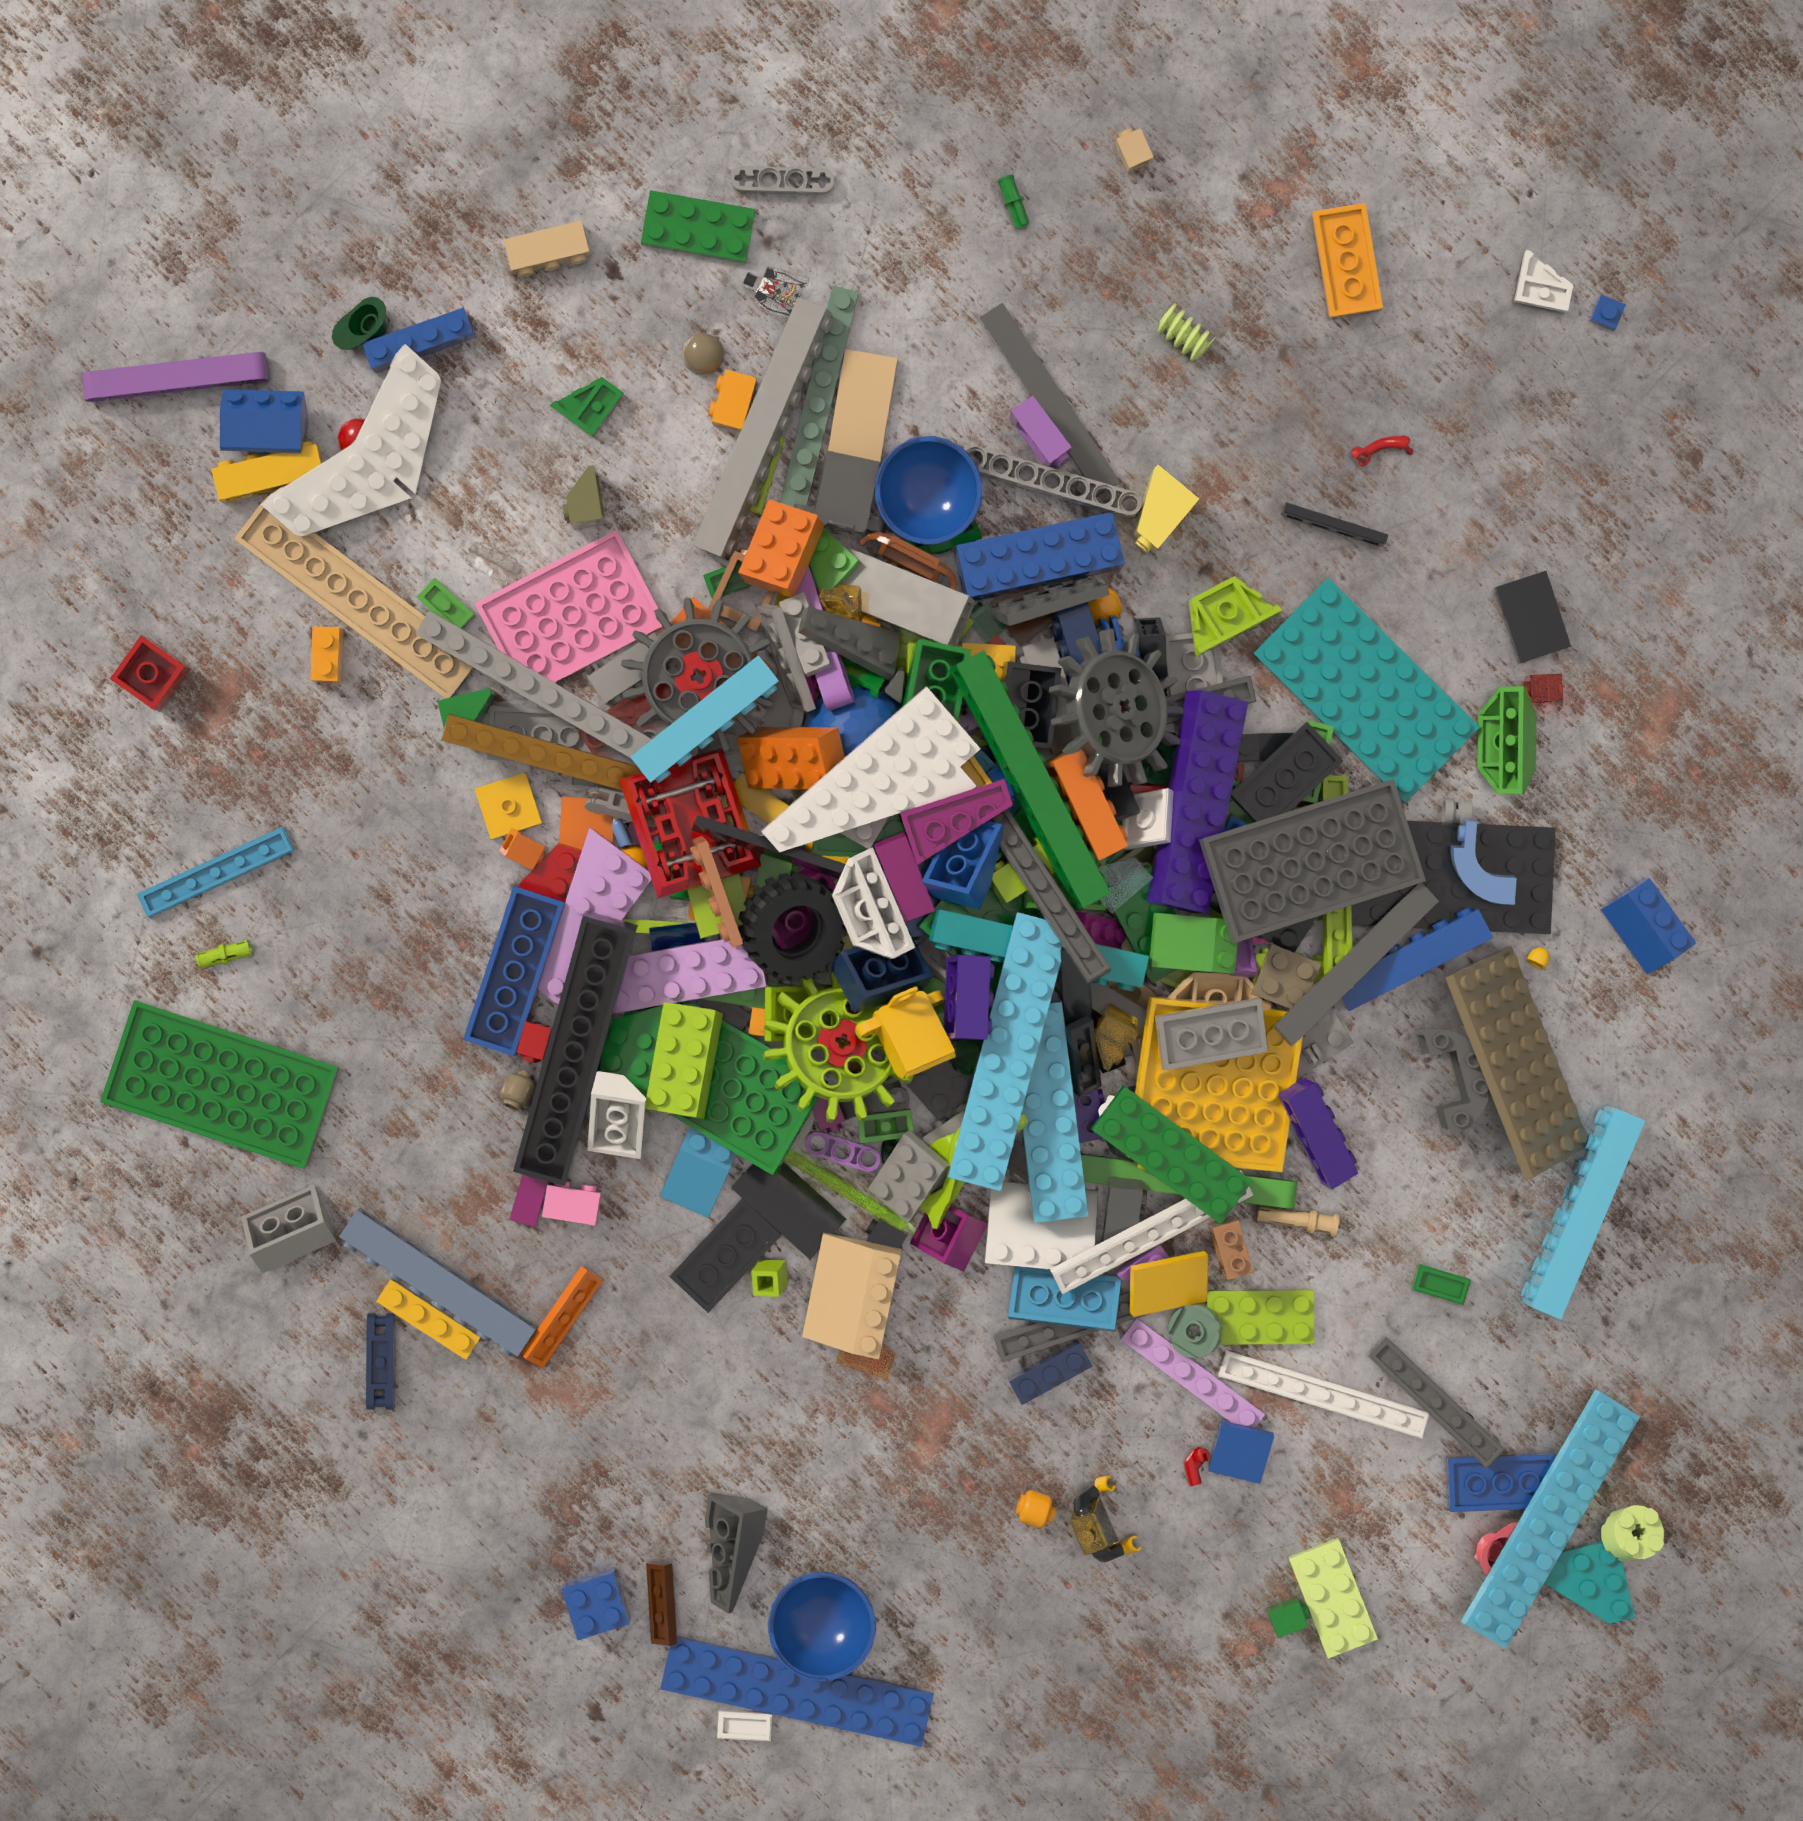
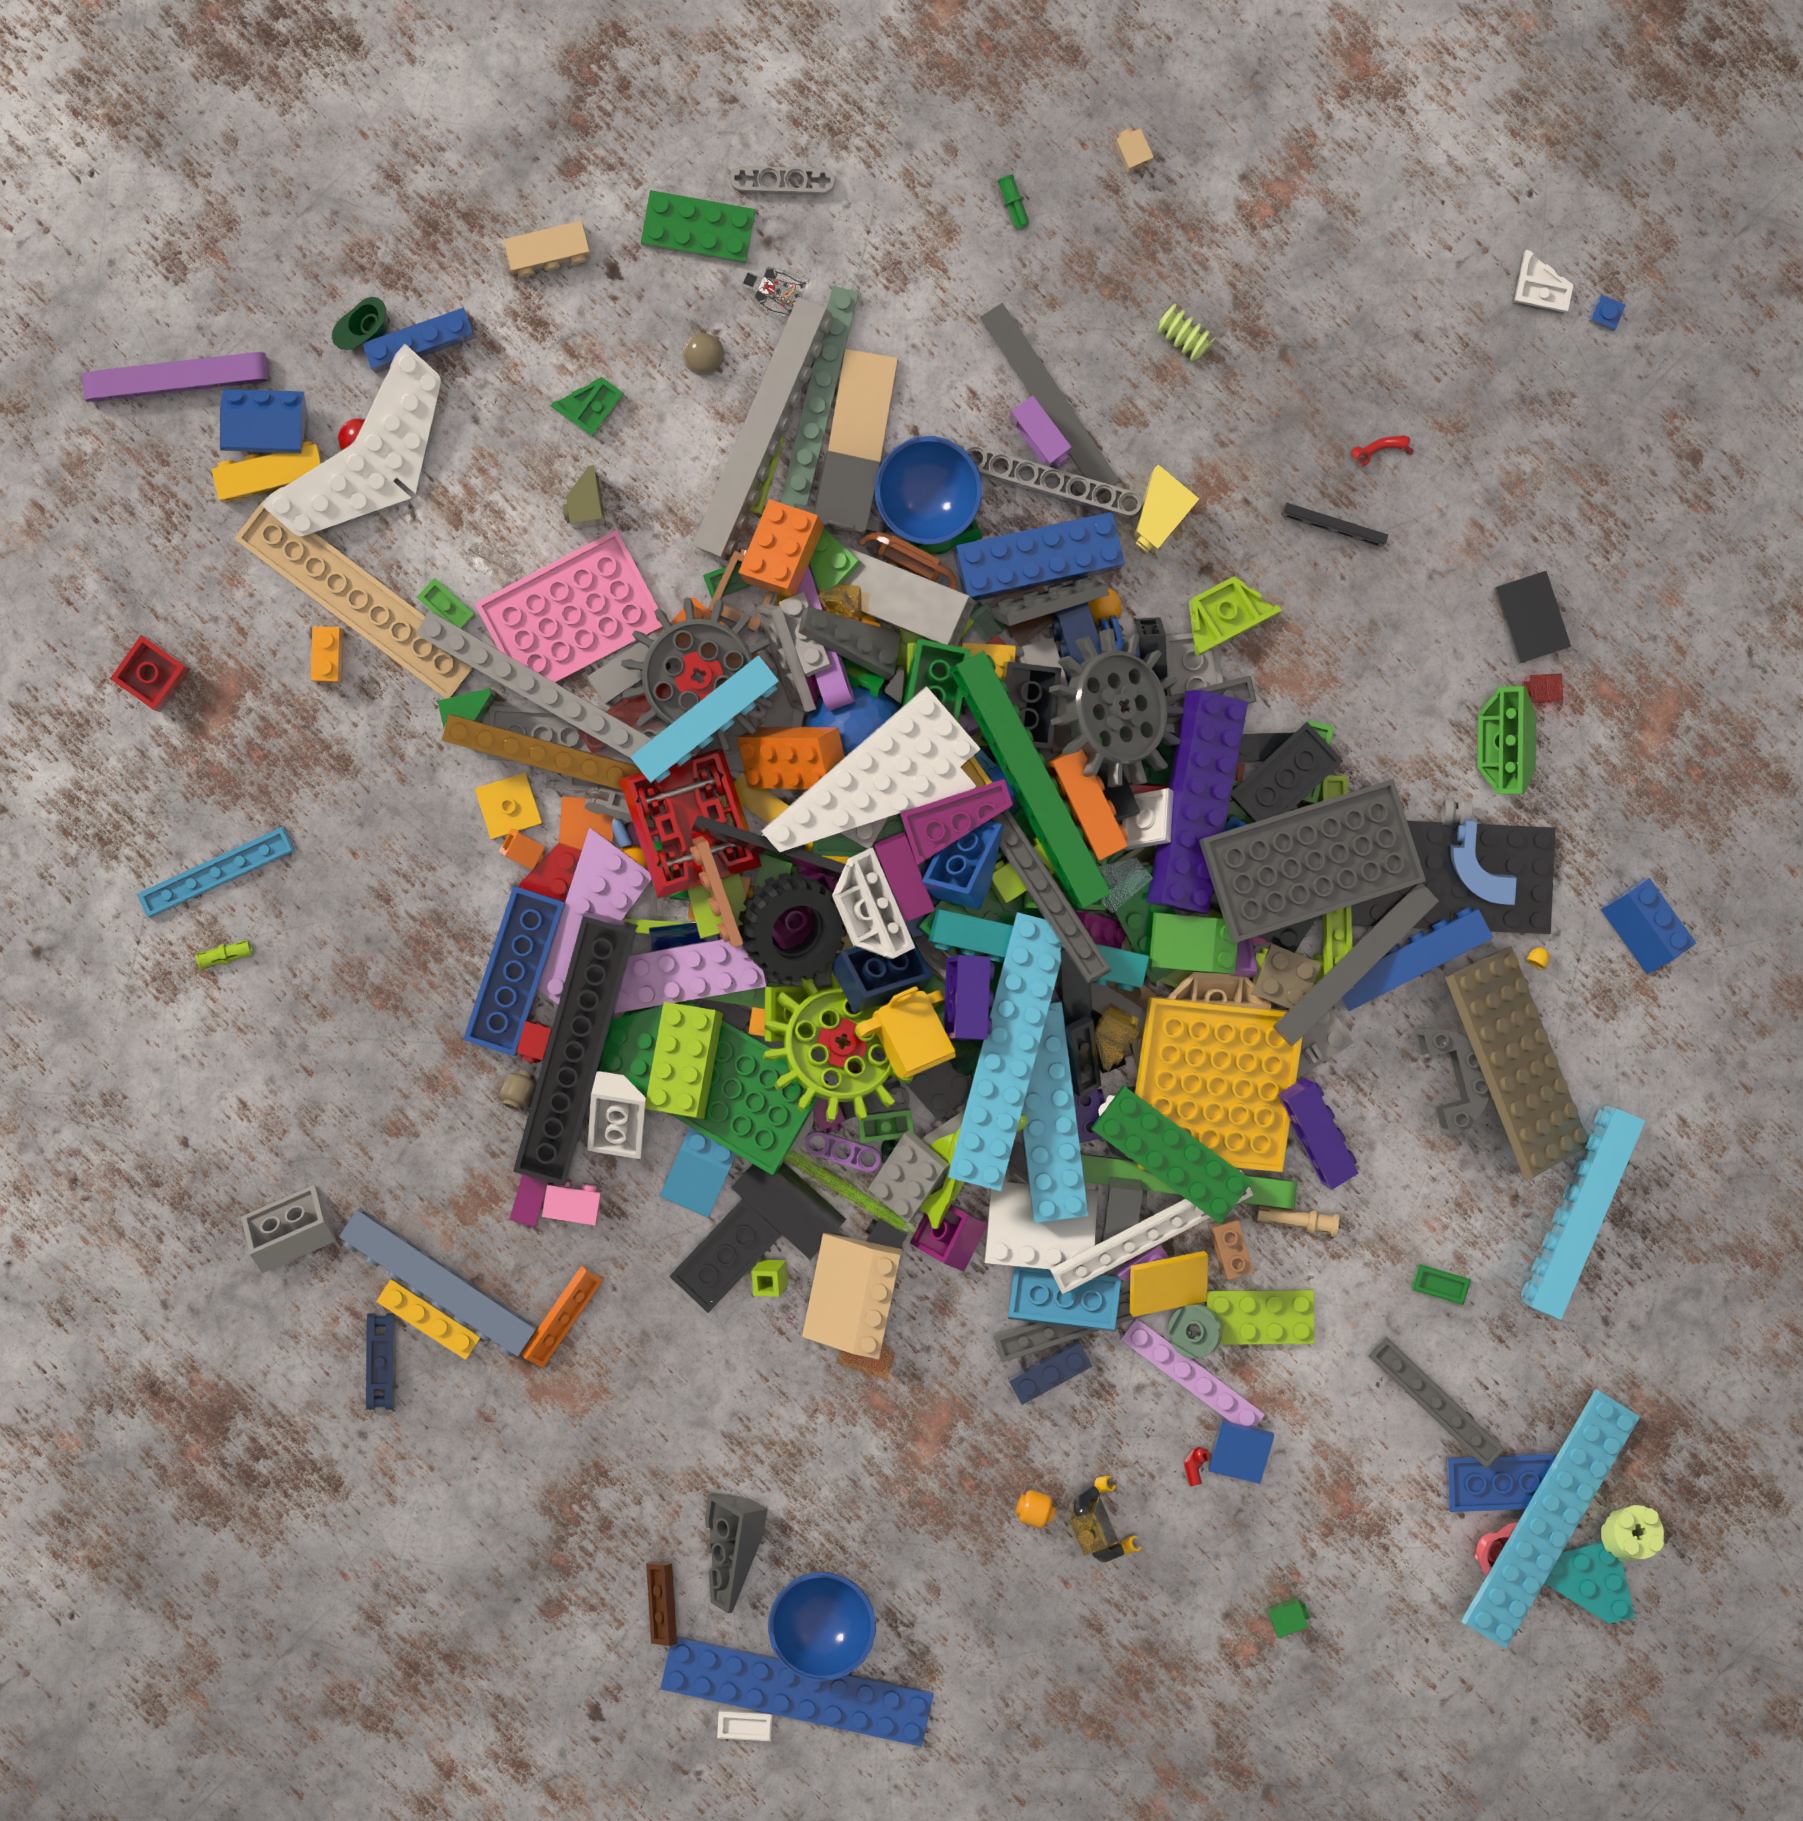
green plate [100,1000,339,1169] -> none
blue brick [561,1567,631,1641] -> none
light orange brick [708,370,757,432] -> none
light grey plate [1155,997,1268,1071] -> none
white tile [1218,1350,1430,1439] -> none
teal plate [1253,578,1480,803] -> none
yellowish green plate [1288,1538,1378,1659] -> none
light orange plate [1312,203,1383,318] -> none

